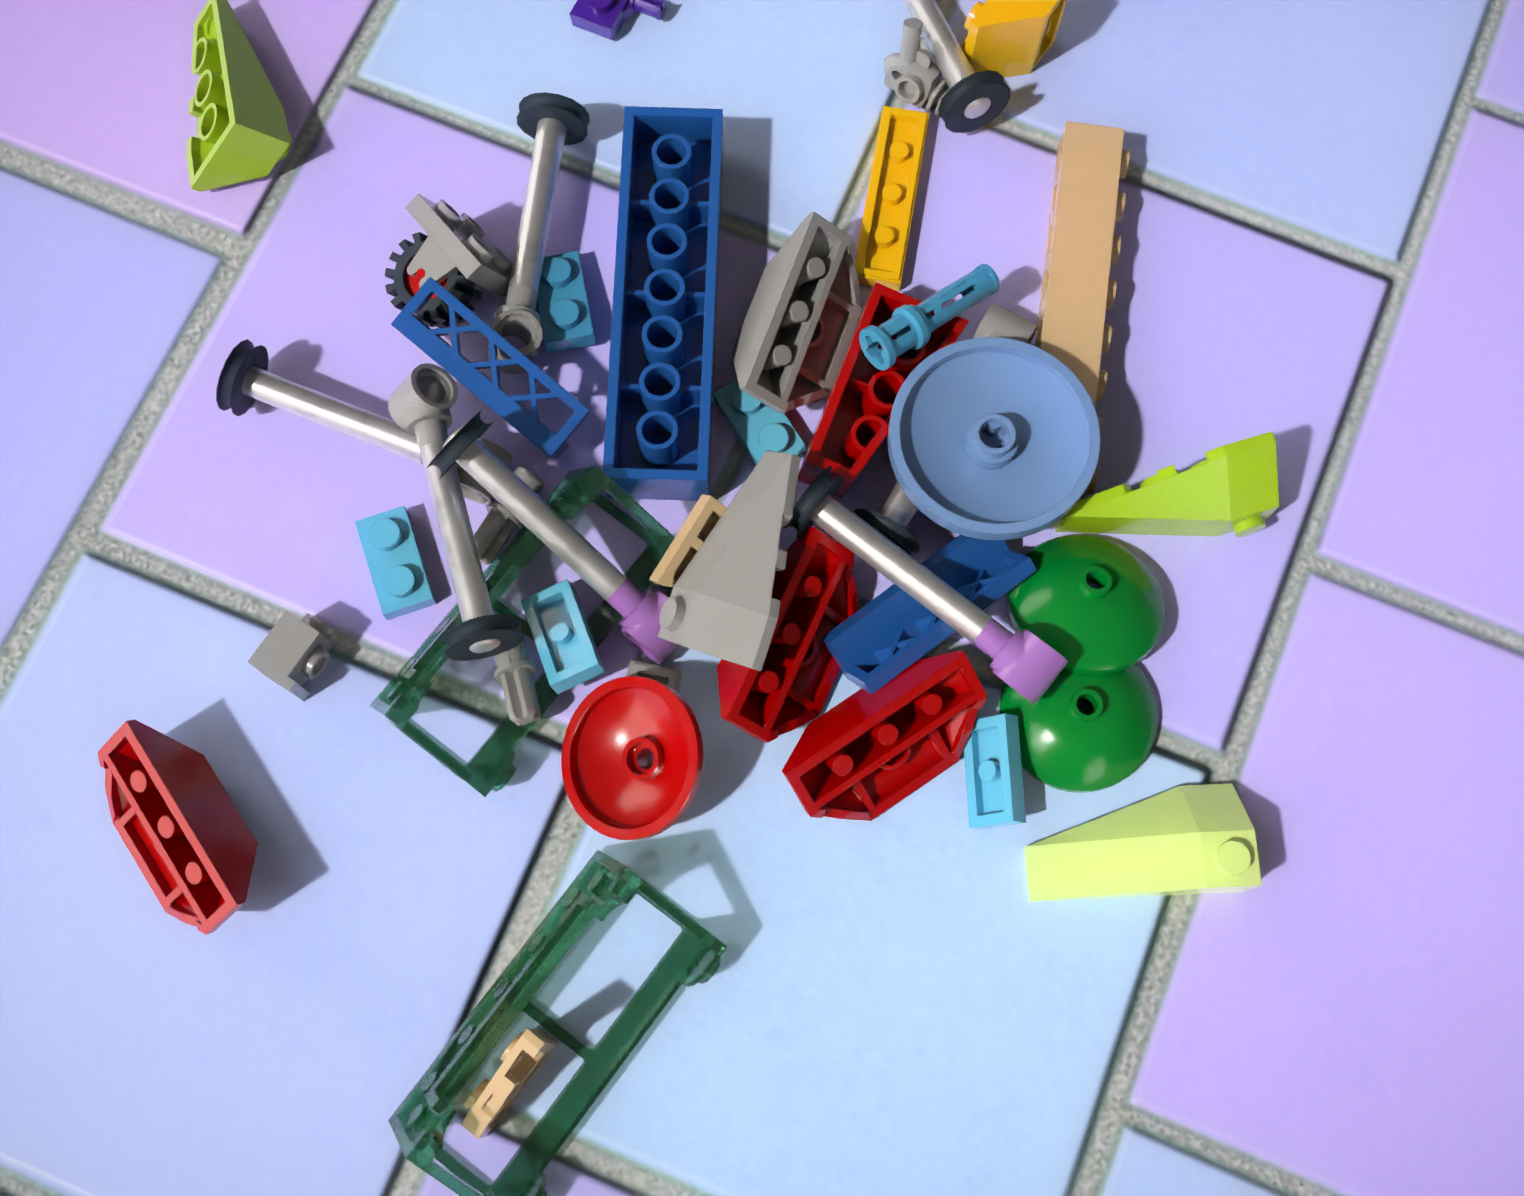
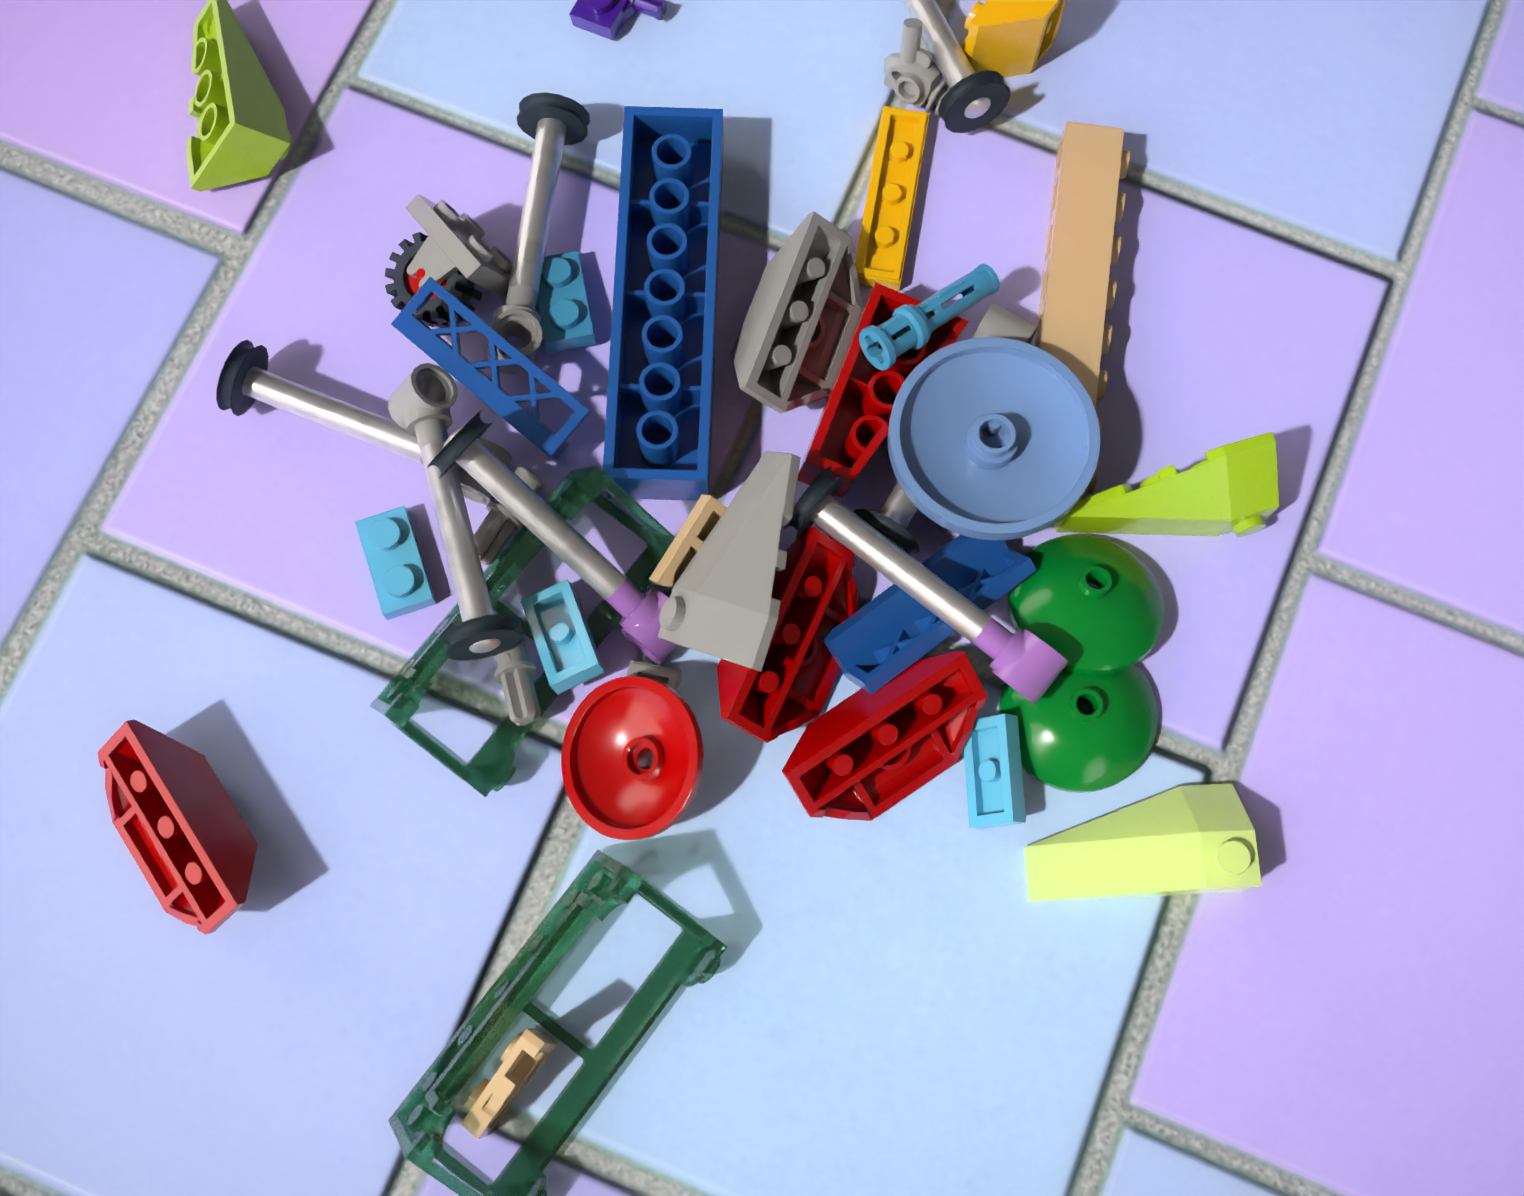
light grey brick [247,610,334,702] -> none
medium azure plate [713,379,808,466] -> none

